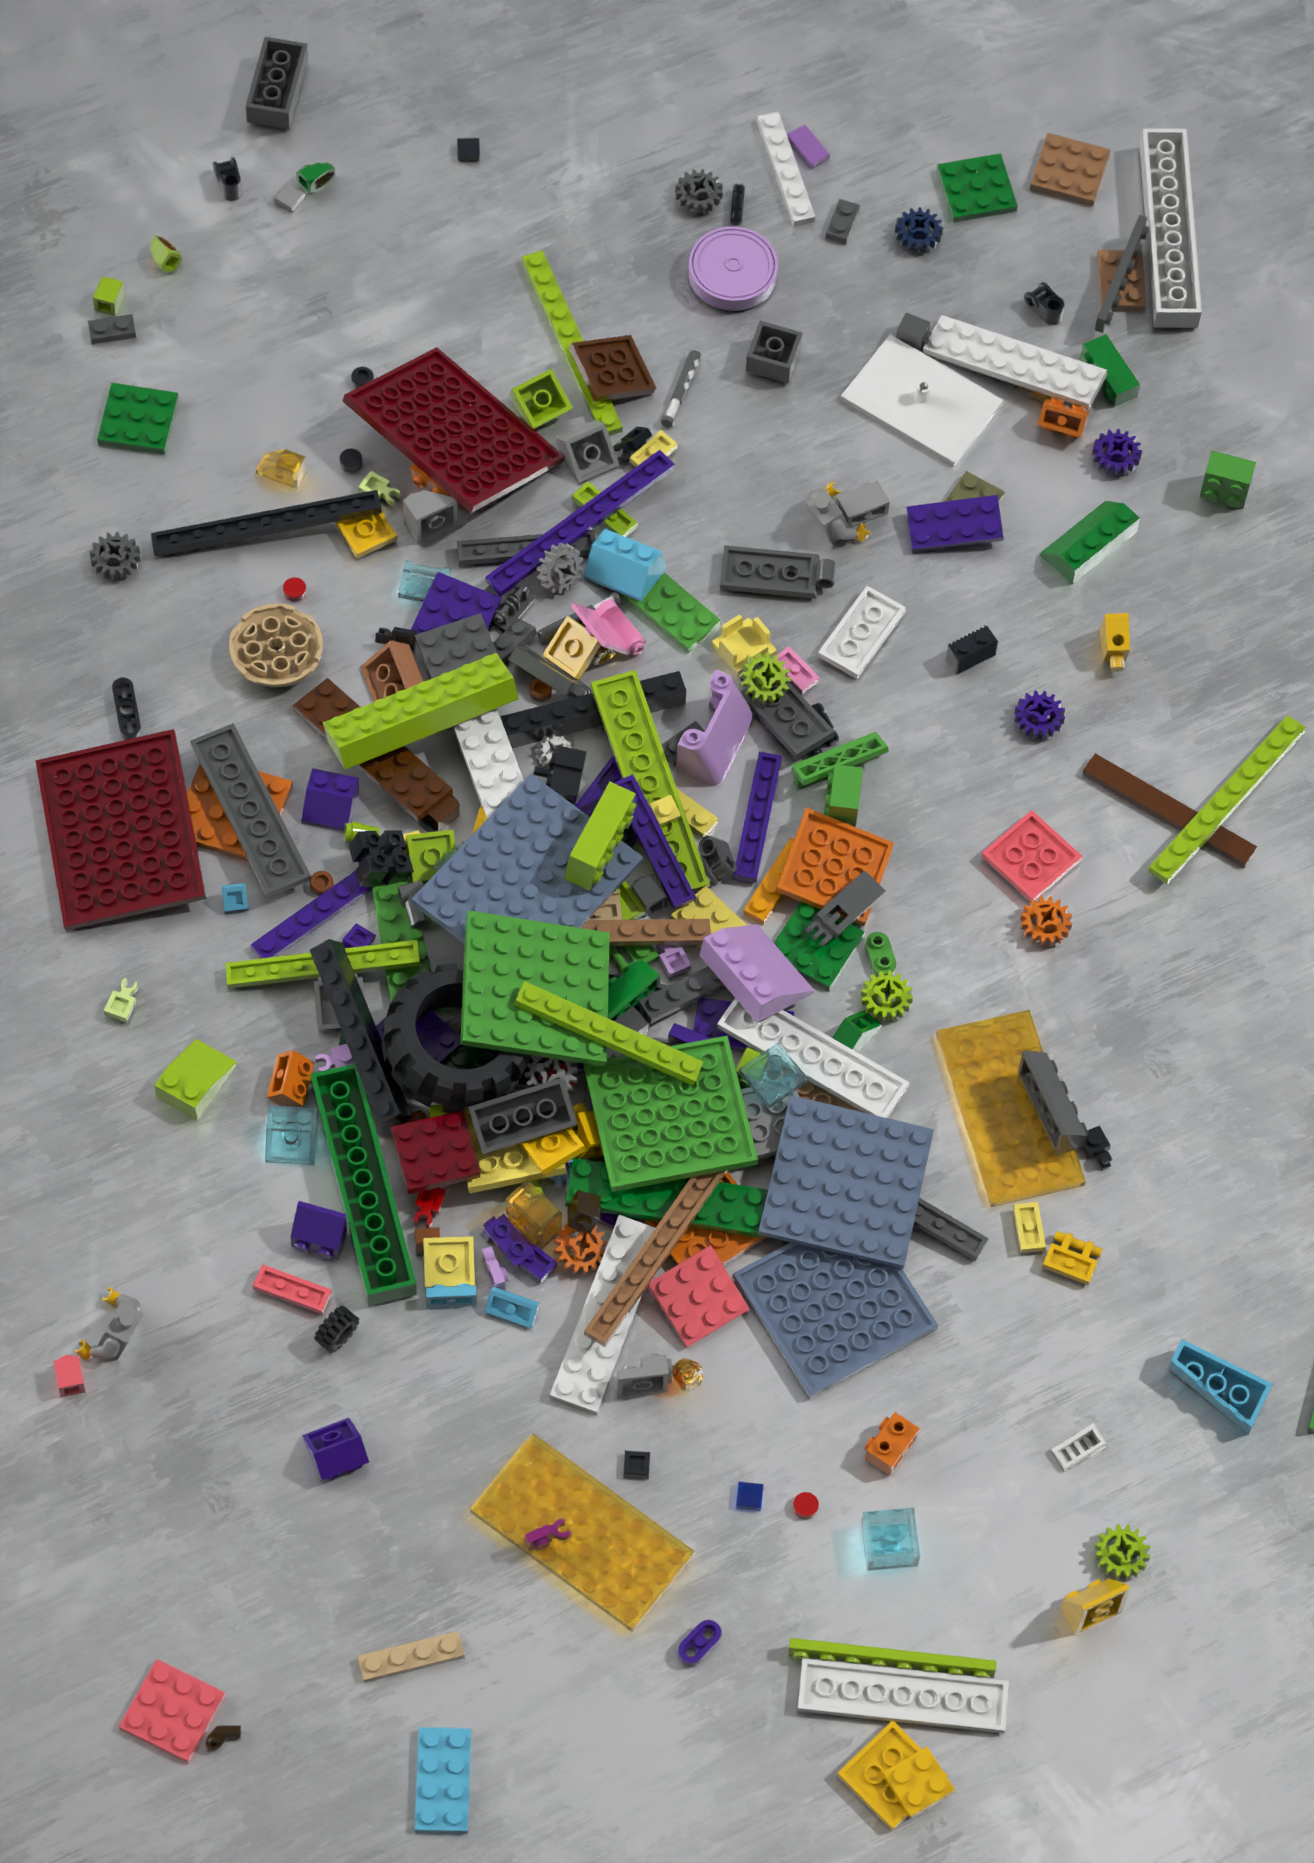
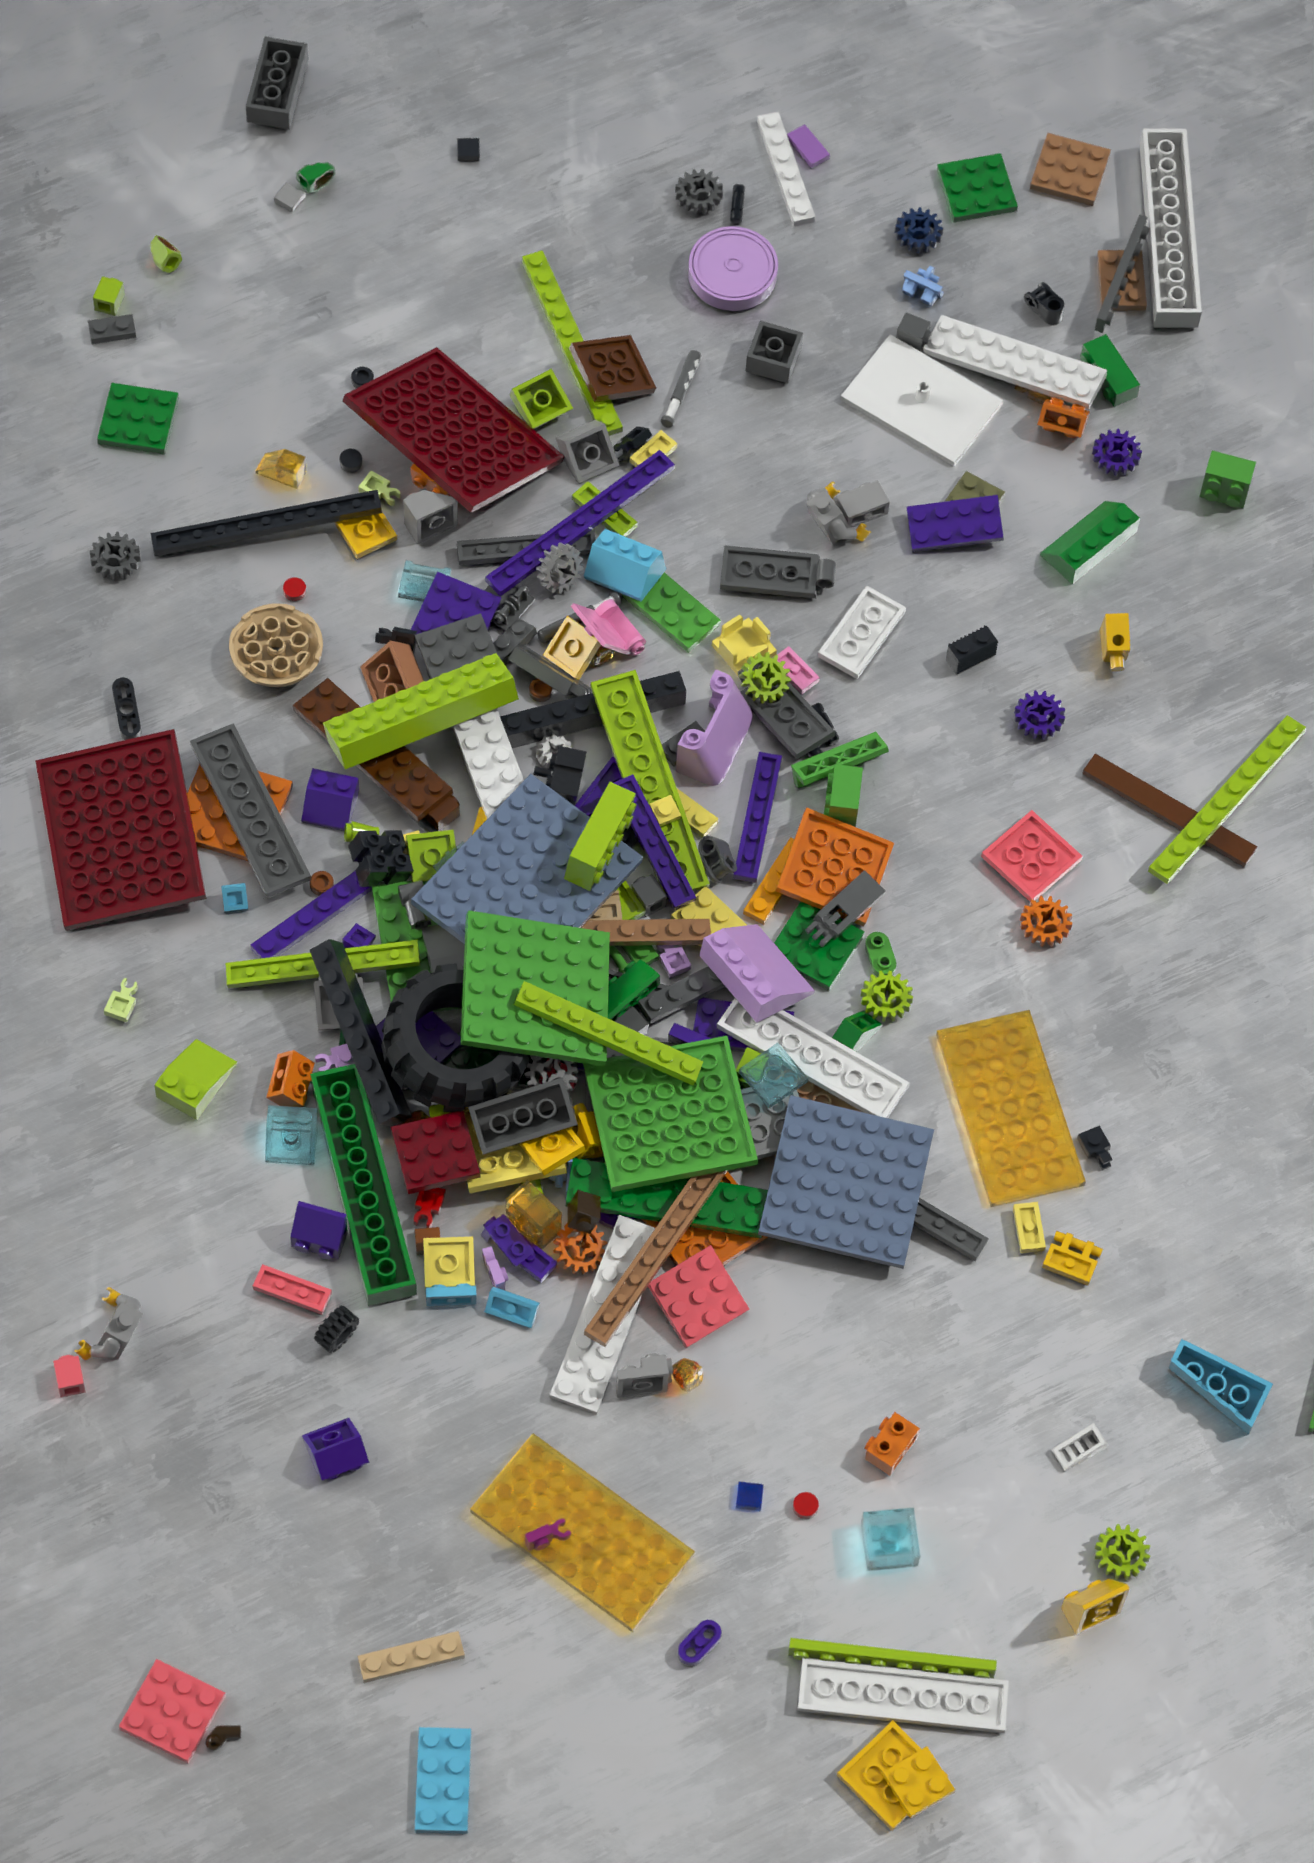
black piece [212,157,242,201] -> none
black tile [623,1451,650,1479] -> none
sand blue plate [733,1242,939,1398] -> none
dark grey plate [825,199,860,244] -> none
dark grey slope [1018,1050,1088,1156] -> none
none -> light blue hips [902,266,944,306]

